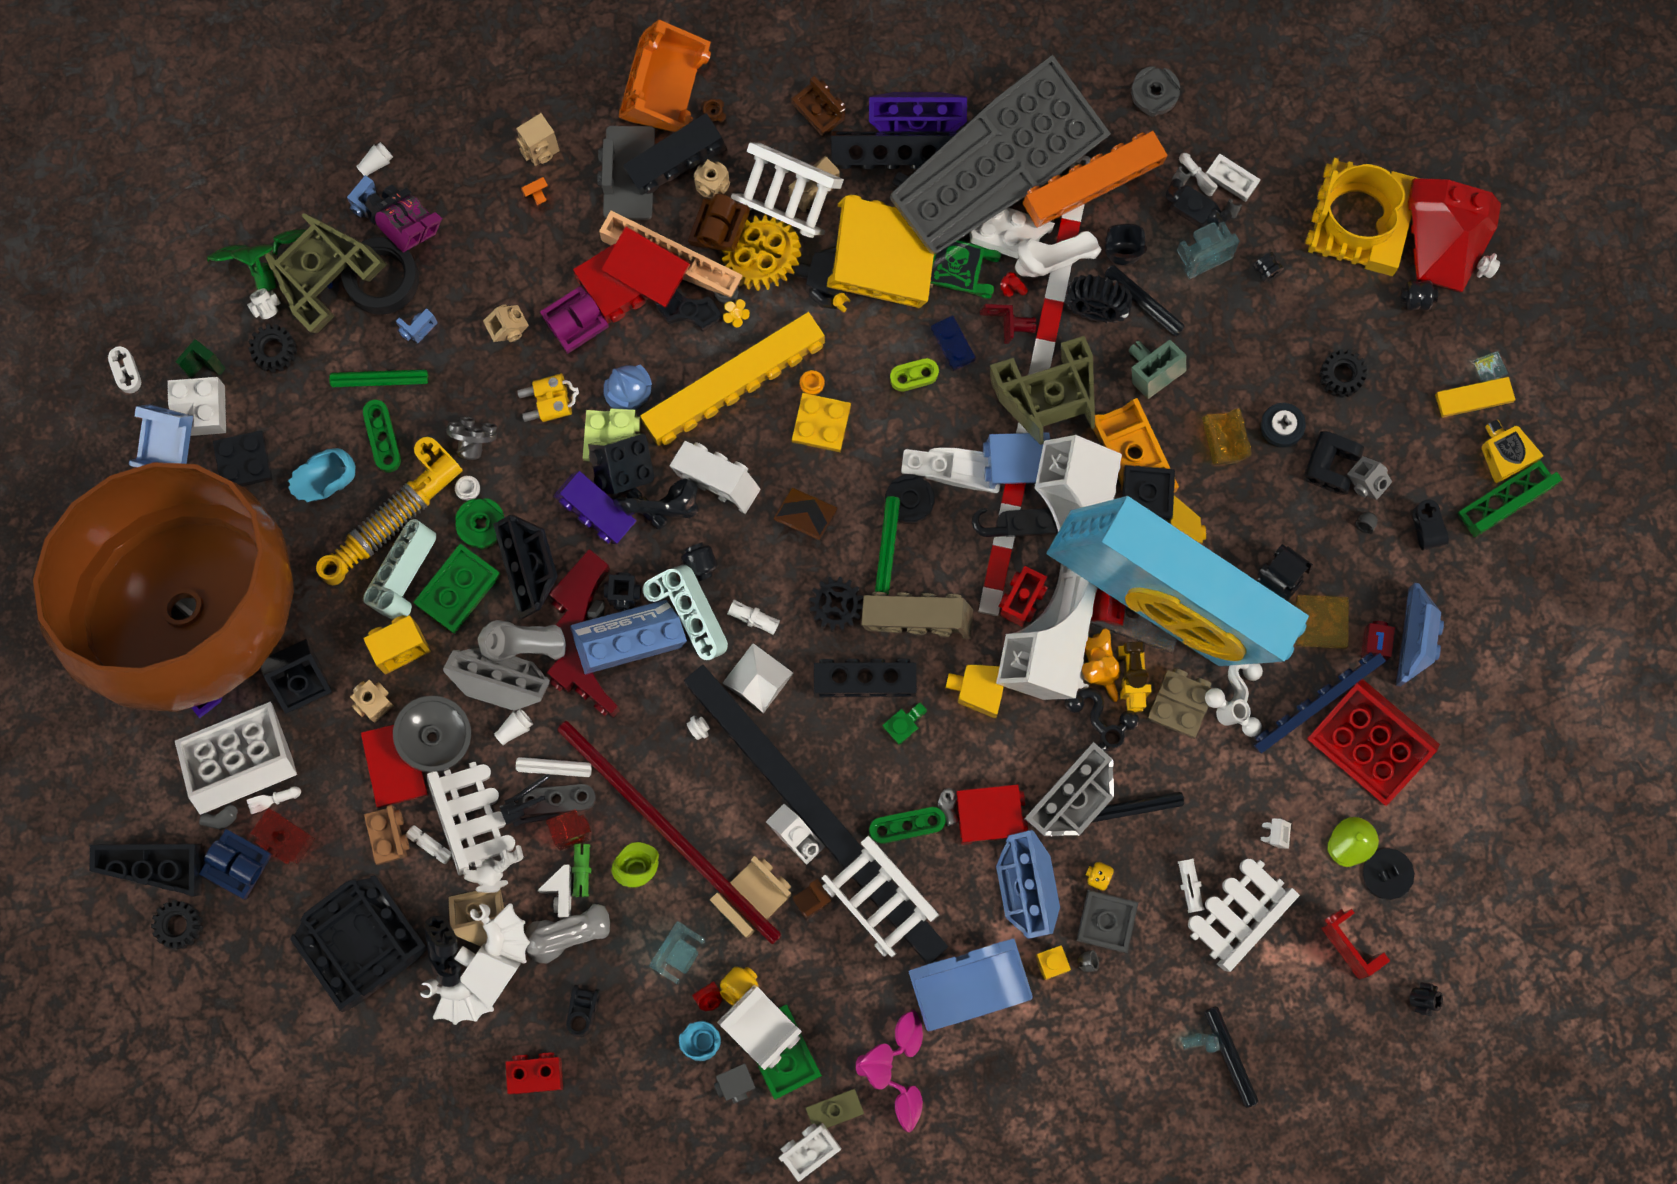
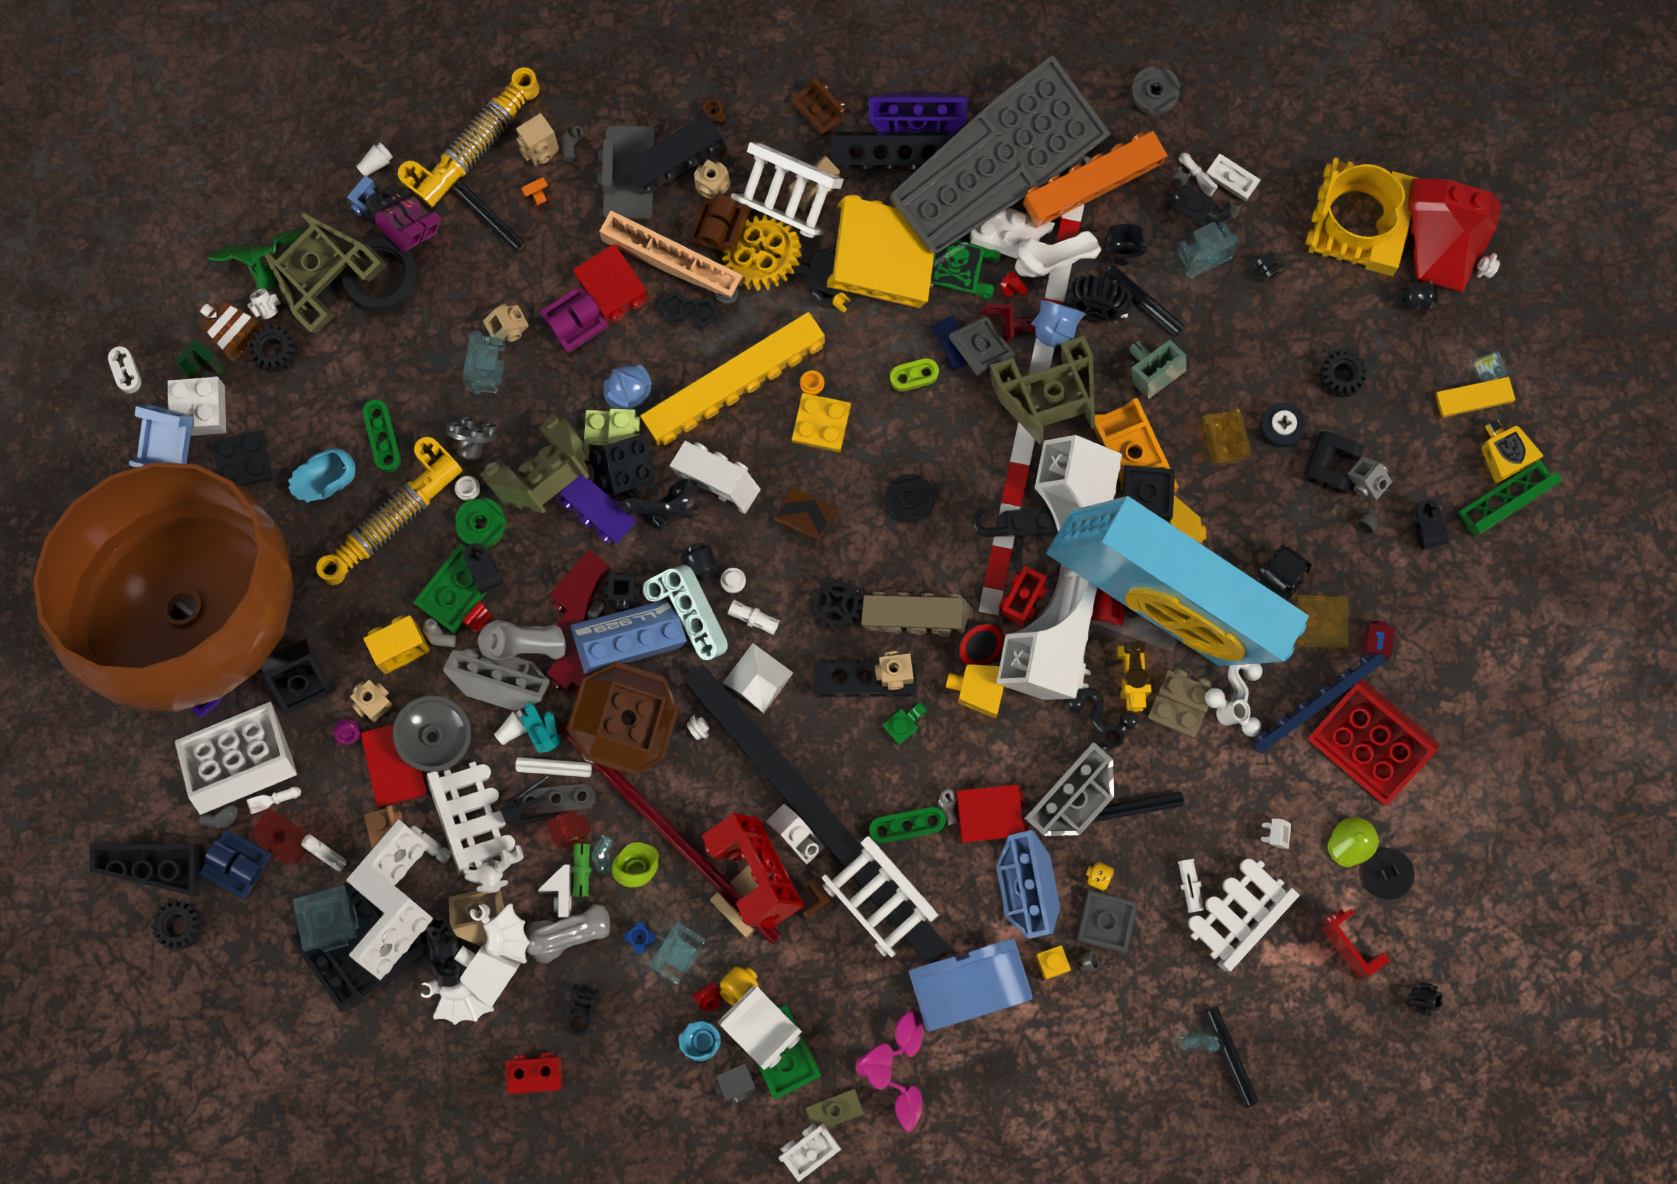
green axle [329,369,429,387] -> none
light aqua beam [363,519,436,619] -> none
medium blue bracket [396,308,438,344] -> none
black wedge [493,515,558,619] -> none
yellow piece [517,373,579,422] -> none
red tile [601,227,691,307] -> none
orange windscreen [619,19,711,132] -> none
yellow plant [723,299,750,328] -> none
green axle [875,496,900,596] -> none
white piece [901,448,1000,493] -> none
medium blue panel [983,433,1050,489] -> none
light orange animal [1082,628,1121,702] -> none
medium blue wedge [1396,583,1444,687] -> none
none -> clear orange torso [199,302,263,363]
none -> clear light blue panel [293,885,359,952]
none -> white axle [301,834,347,871]
none -> magenta tile [333,719,360,745]
none -> white bracket [346,819,433,980]
none -> yellow piece [398,67,540,208]
none -> light grey arm [423,619,456,647]
none -> black axle [451,180,526,253]
none -> clear light blue panel [462,331,505,394]
none -> red plate [462,601,492,632]
none -> black piece [464,543,504,595]
none -> olive wedge [480,413,589,513]
none -> teal rock [520,702,561,753]
none -> dark grey arm [560,125,583,162]
none -> reddish brown piece [566,662,679,776]
none -> clear light blue arm [591,835,614,874]
none -> blue plate [624,922,655,953]
none -> red plate [701,813,804,928]
none -> white plate [721,568,746,593]
none -> tan brick [875,651,914,690]
none -> dark grey plate [949,316,1015,376]
none -> piece [957,621,1004,666]
none -> medium blue helmet [1031,300,1086,348]

